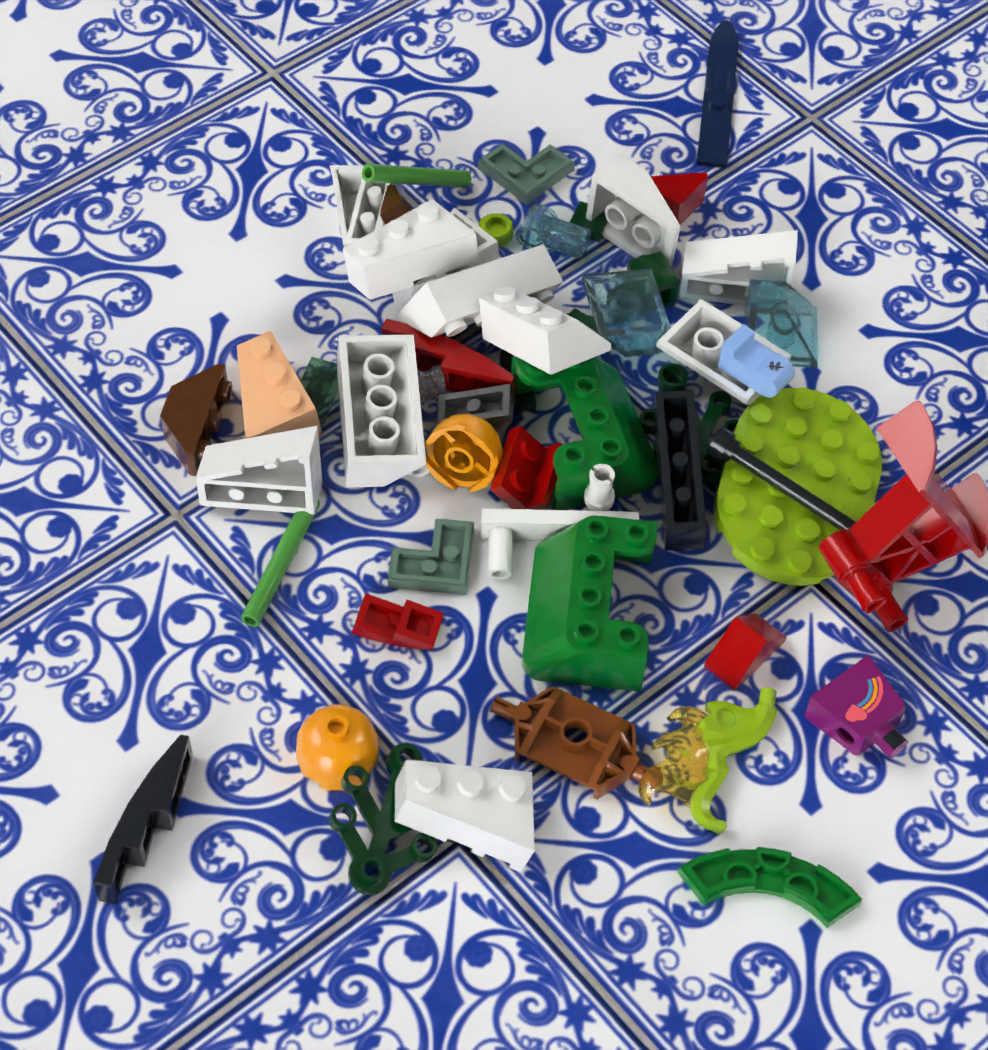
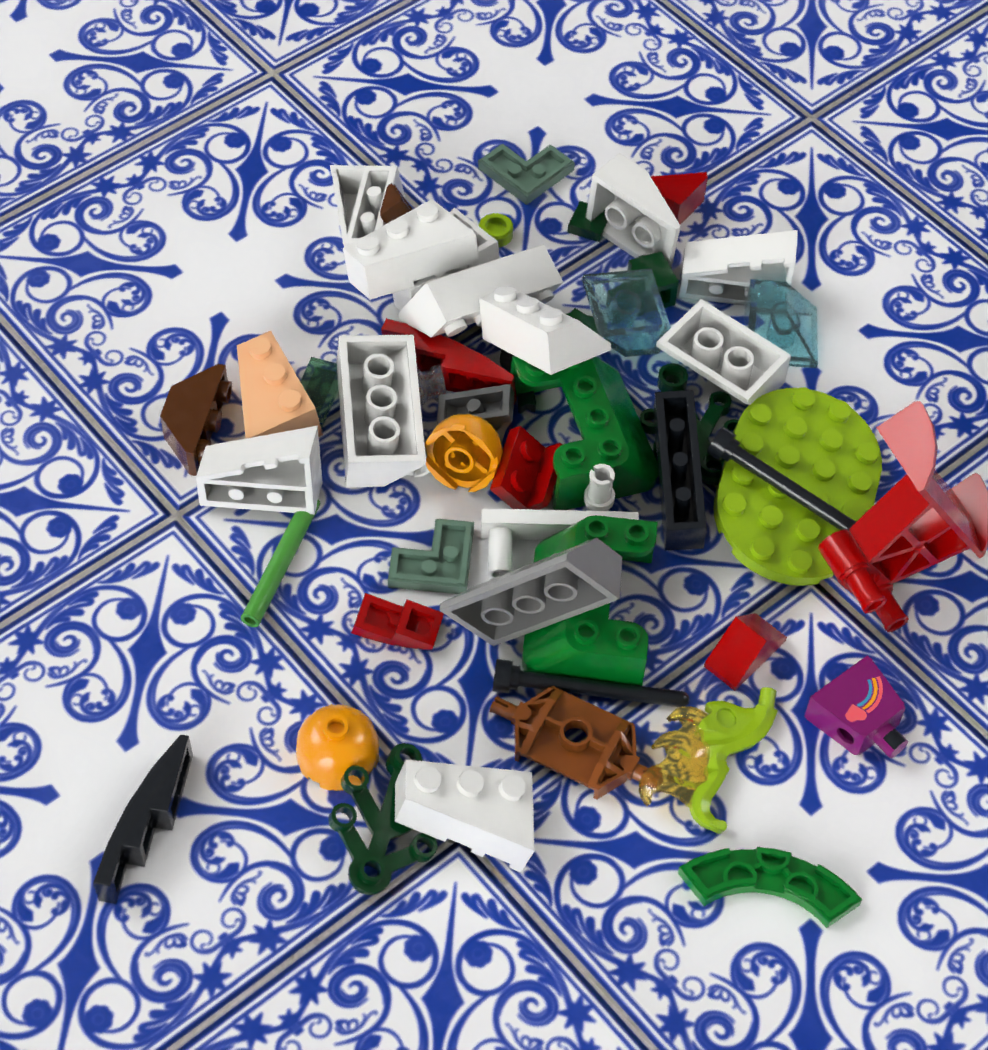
bright green piece [362,164,471,188] -> none
clear light blue piece [515,204,592,259] -> none
dark blue piece [696,20,738,168] -> none
light blue leg [717,324,795,398] -> none
none -> light grey slope [439,538,622,646]
none -> black piece [493,659,690,708]

